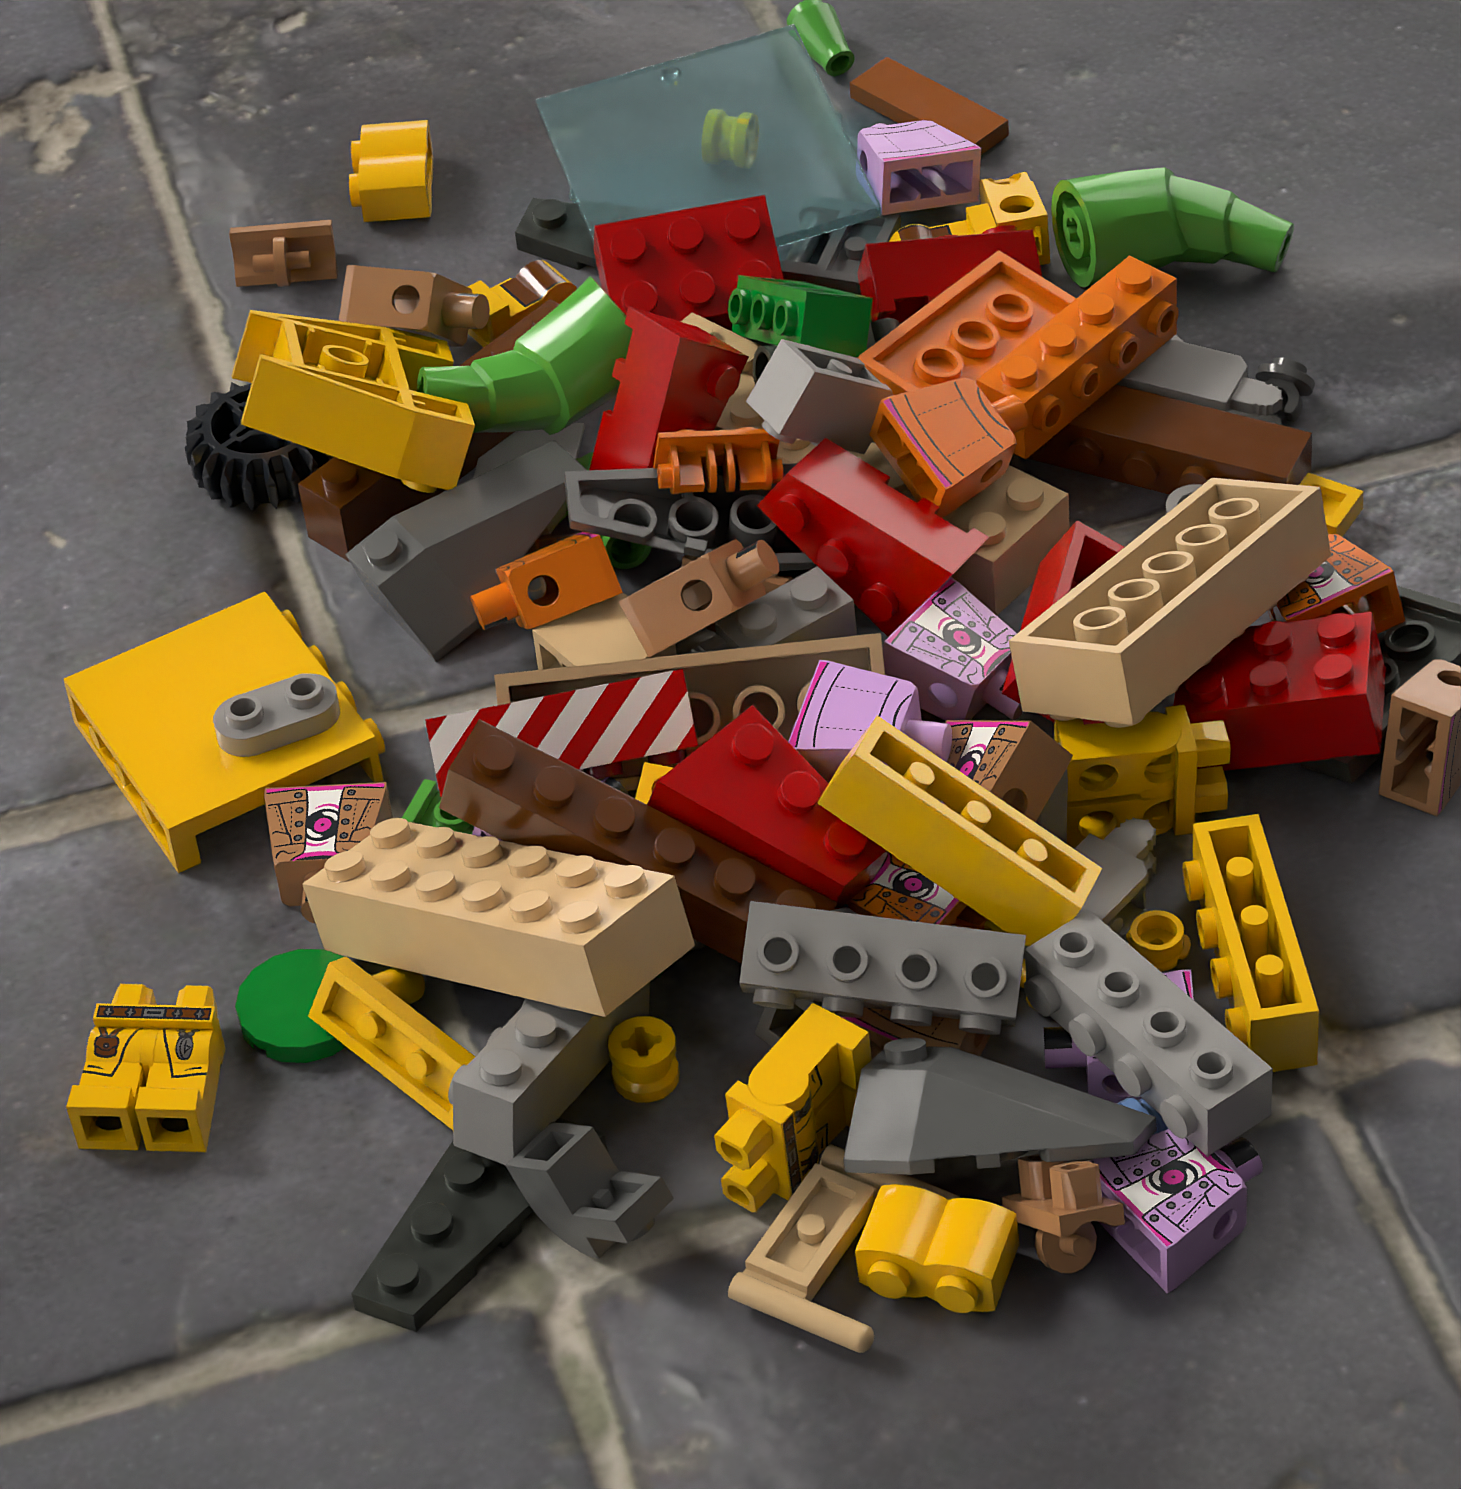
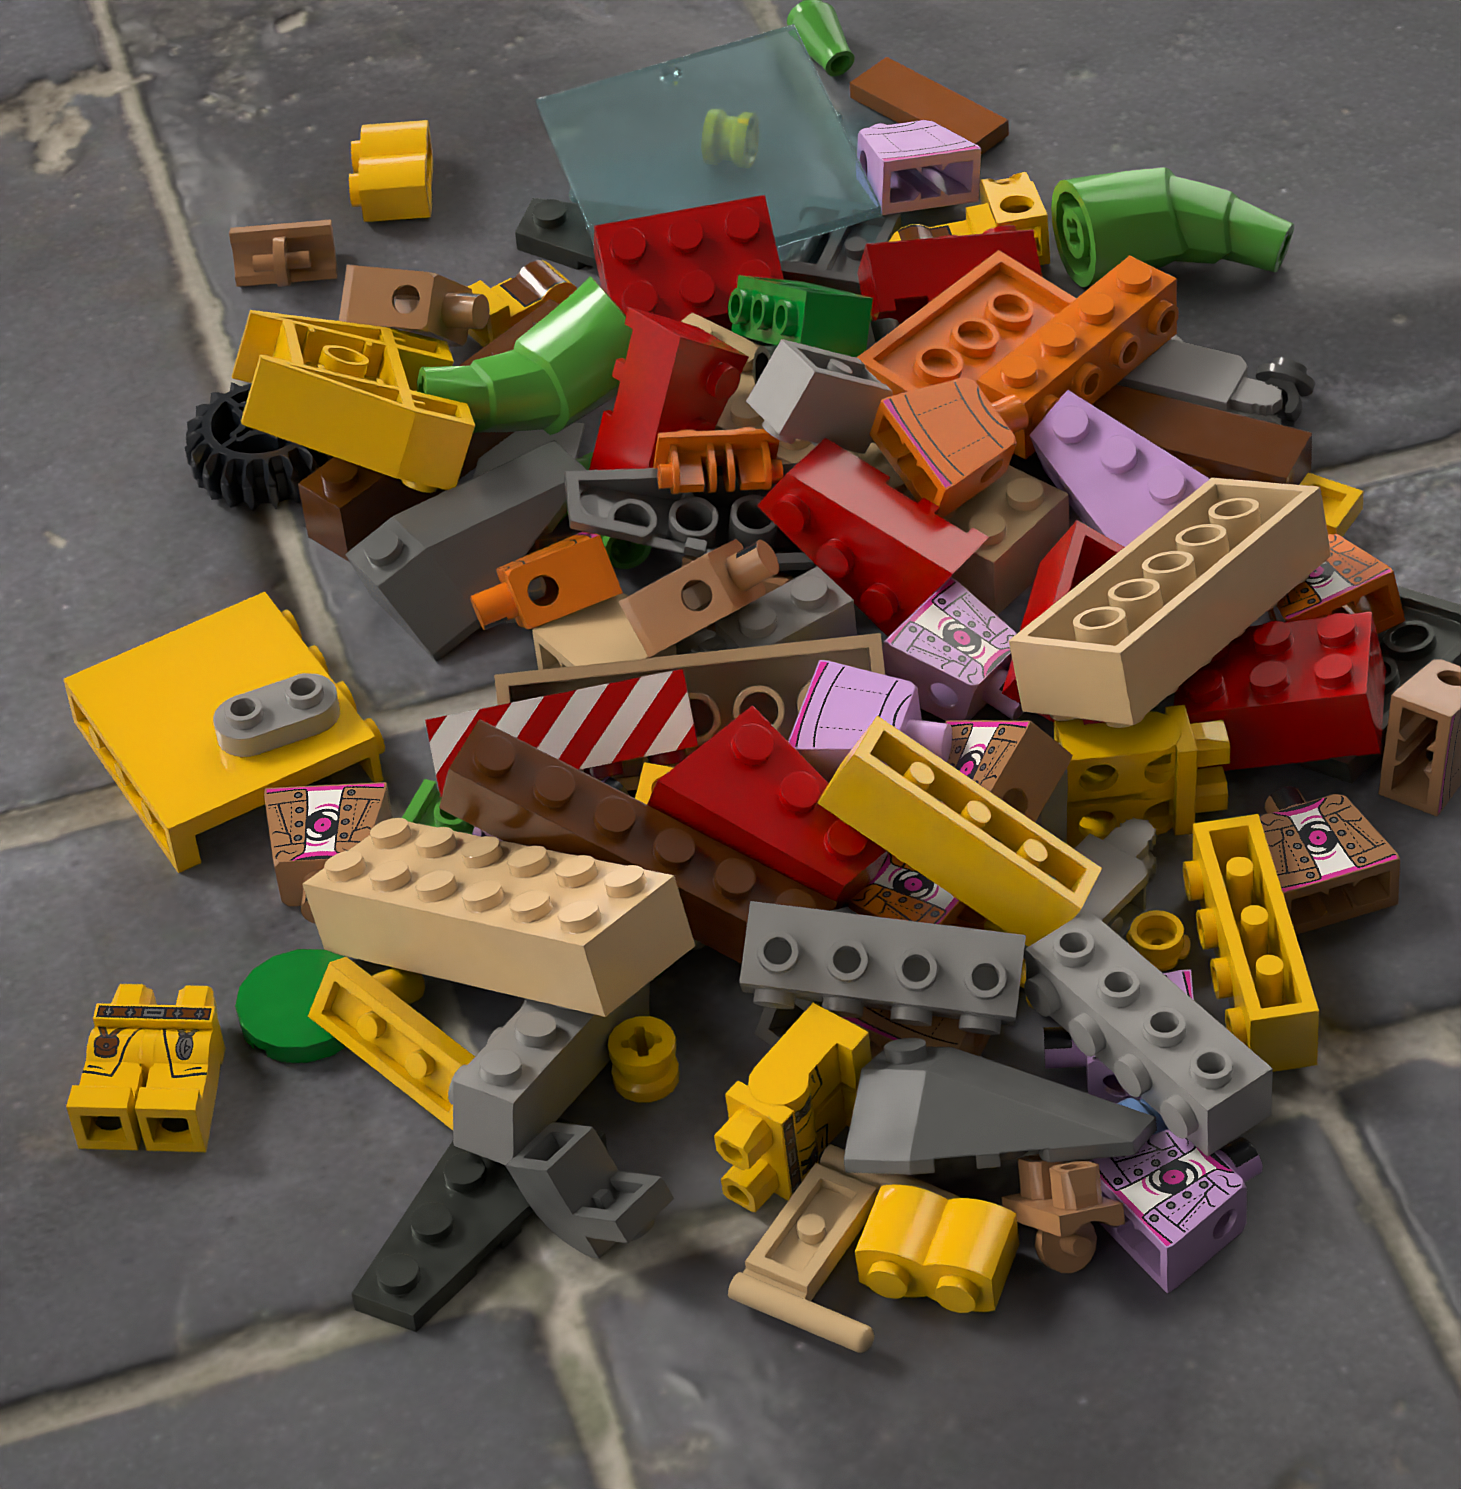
none -> lavender wedge [1030,390,1209,547]
none -> medium nougat torso [1260,786,1400,935]

